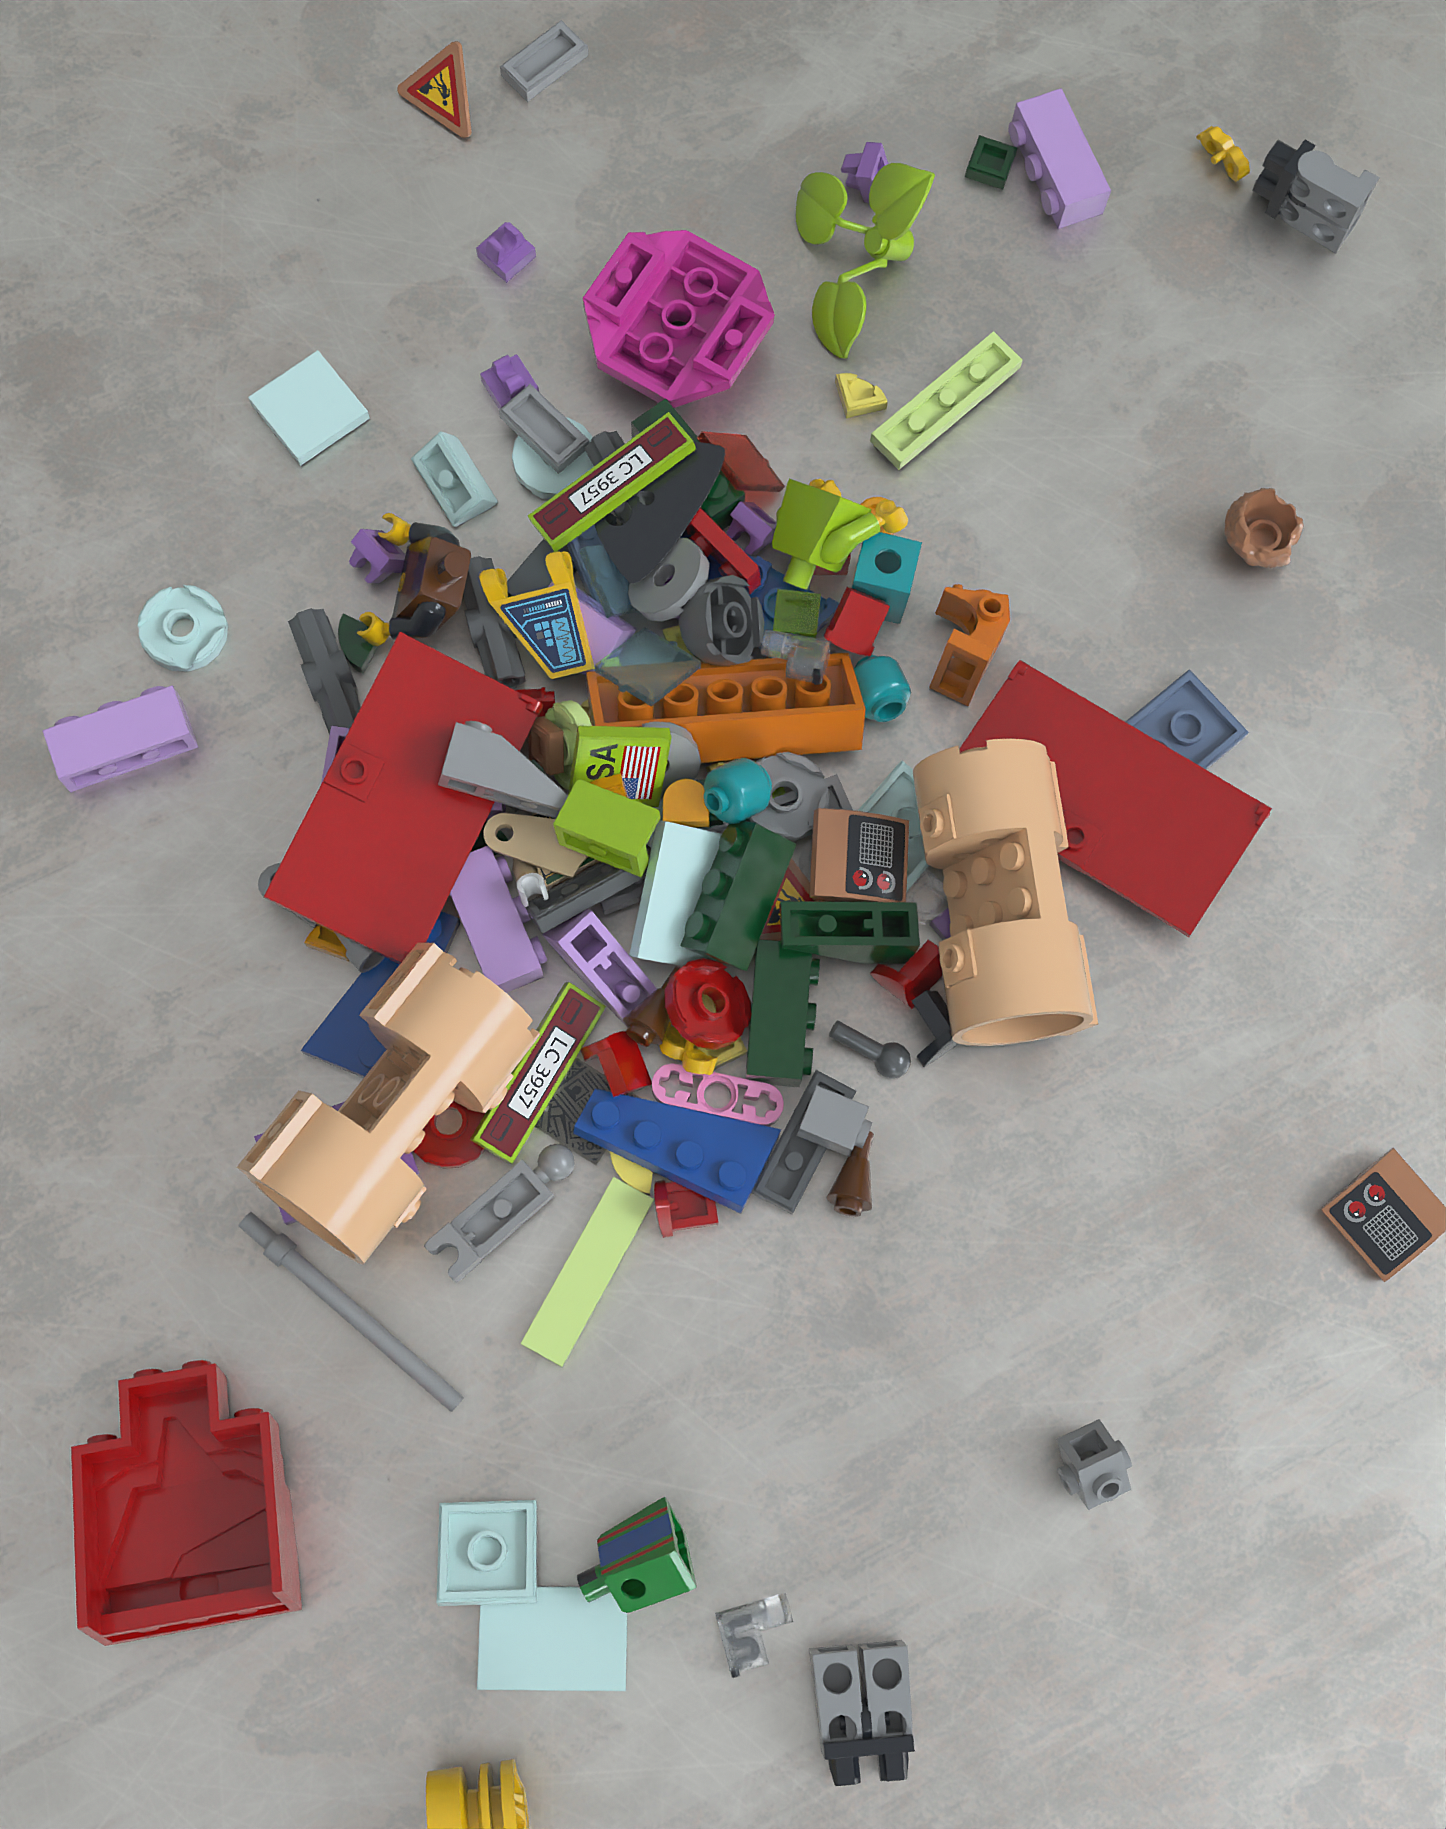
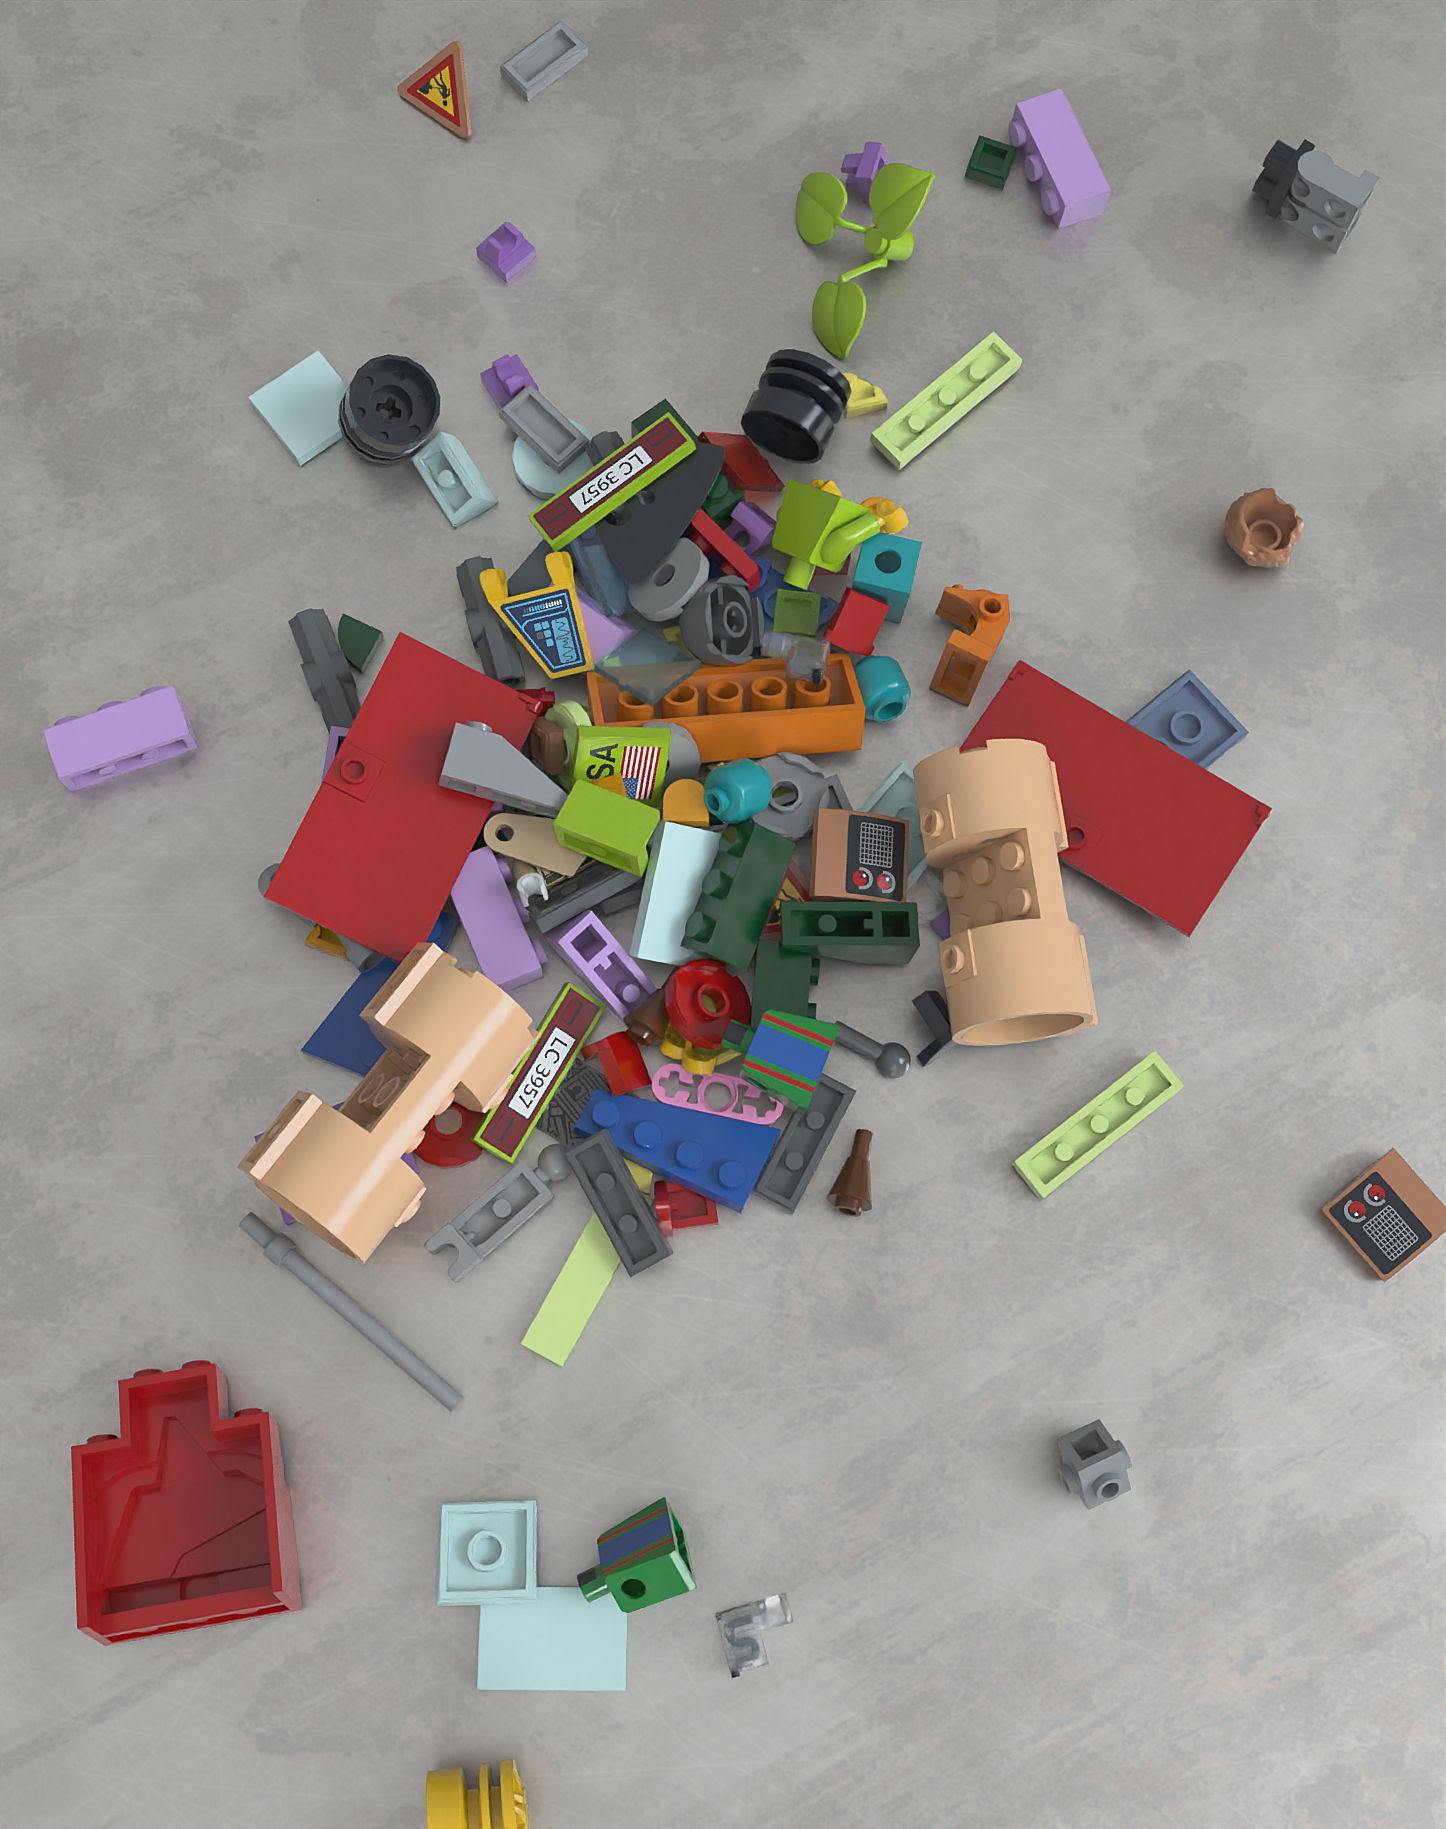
light aqua tile [138,585,228,672] -> none
medium lavender tile [349,529,406,584] -> none
torso [357,513,471,646] -> none
dark pink piece [583,230,775,408] -> none
light grey brick [796,1086,872,1156] -> none
light grey hips [809,1640,915,1786] -> none
red tile [870,939,943,1009] -> none
yellow piece [1196,126,1250,183] -> none
none -> black wheel [338,354,441,464]
none -> dark grey tile [563,1128,674,1277]
none -> torso [721,1009,840,1116]
none -> black wheel [740,349,852,464]
none -> yellowish green plate [1011,1051,1185,1200]

